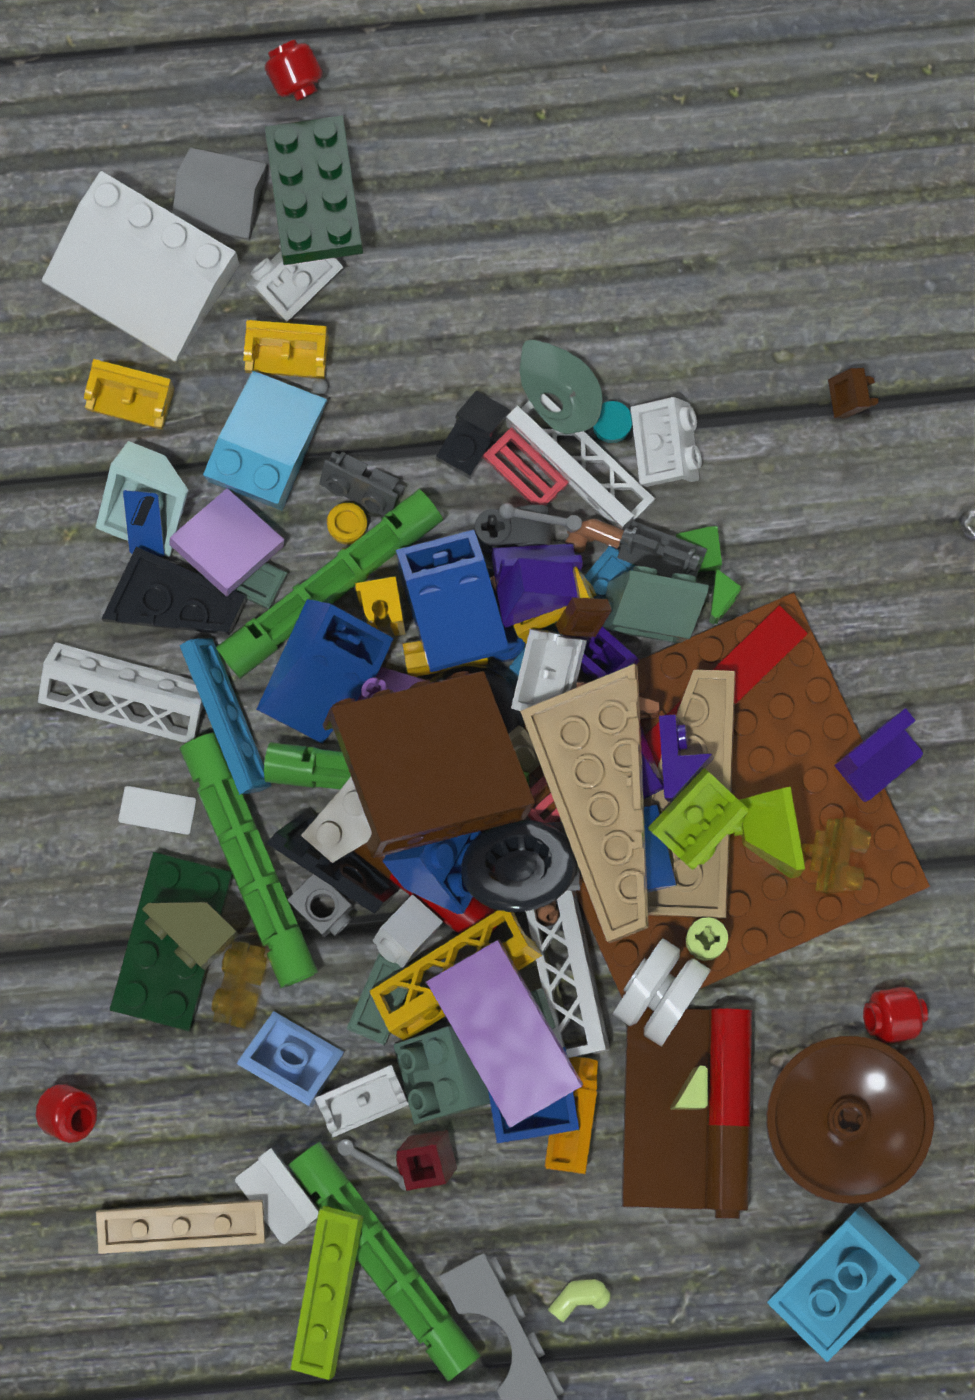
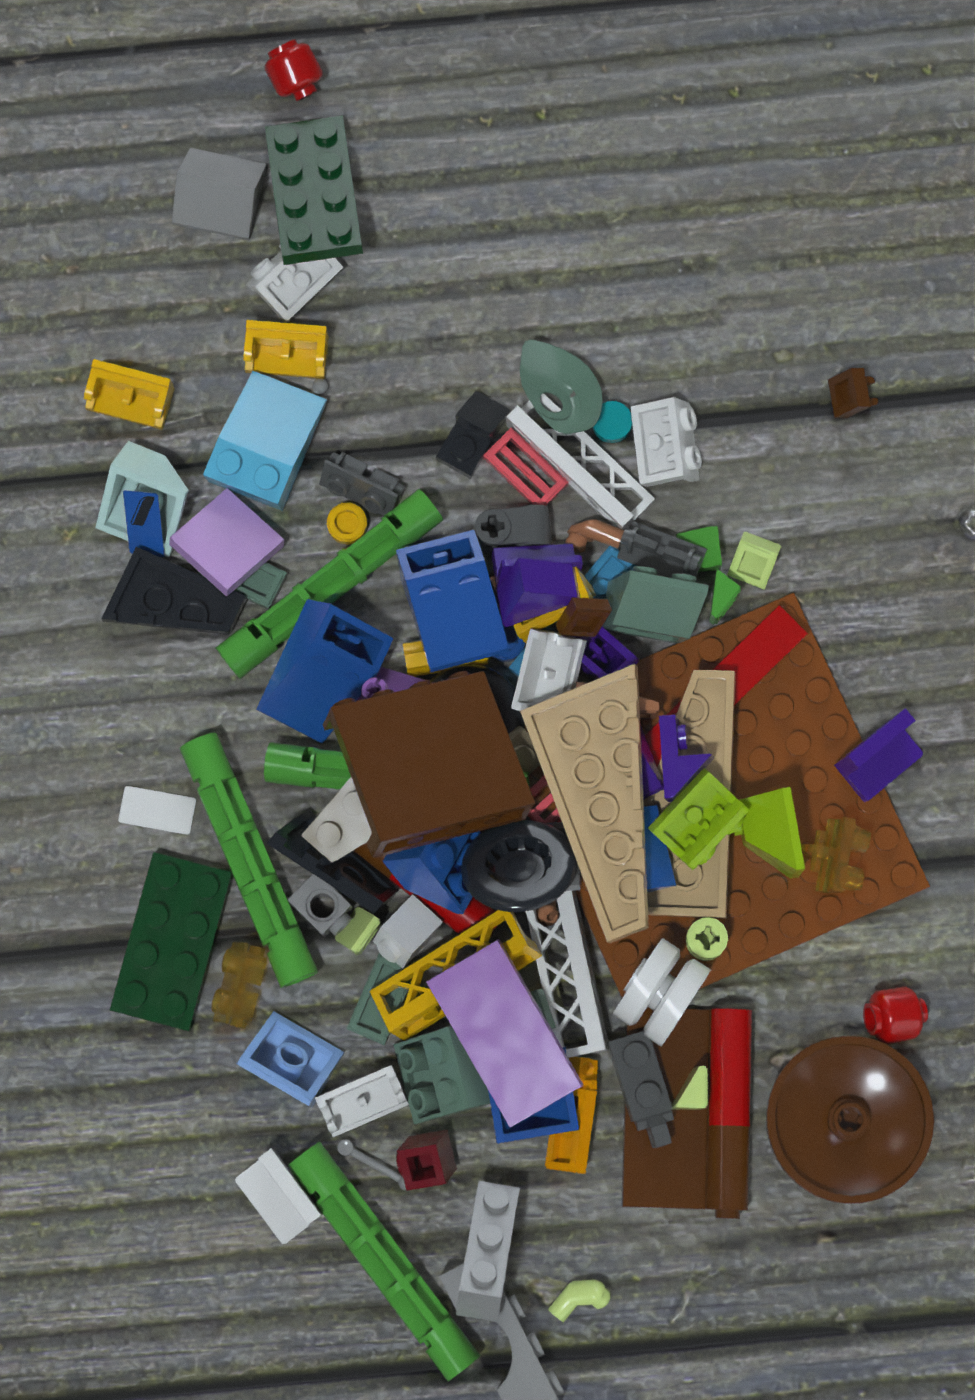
red head [35,1084,98,1143] -> none
white fence [38,642,204,743] -> none
white slope [41,171,240,363] -> none
tan plate [96,1200,266,1254] -> none
olive slope [142,902,239,970] -> none
dark azure tile [179,638,271,795] -> none
lime plate [291,1206,363,1380] -> none
yellow hinge [355,576,406,636] -> none
light grey hinge [499,503,582,533] -> none
medium azure slope [767,1206,921,1362] -> none
none -> yellowish green slope [335,907,382,956]
none -> light grey arch [456,1181,520,1322]
none -> dark grey hinge [607,1031,674,1148]
none -> yellowish green slope [727,532,781,590]

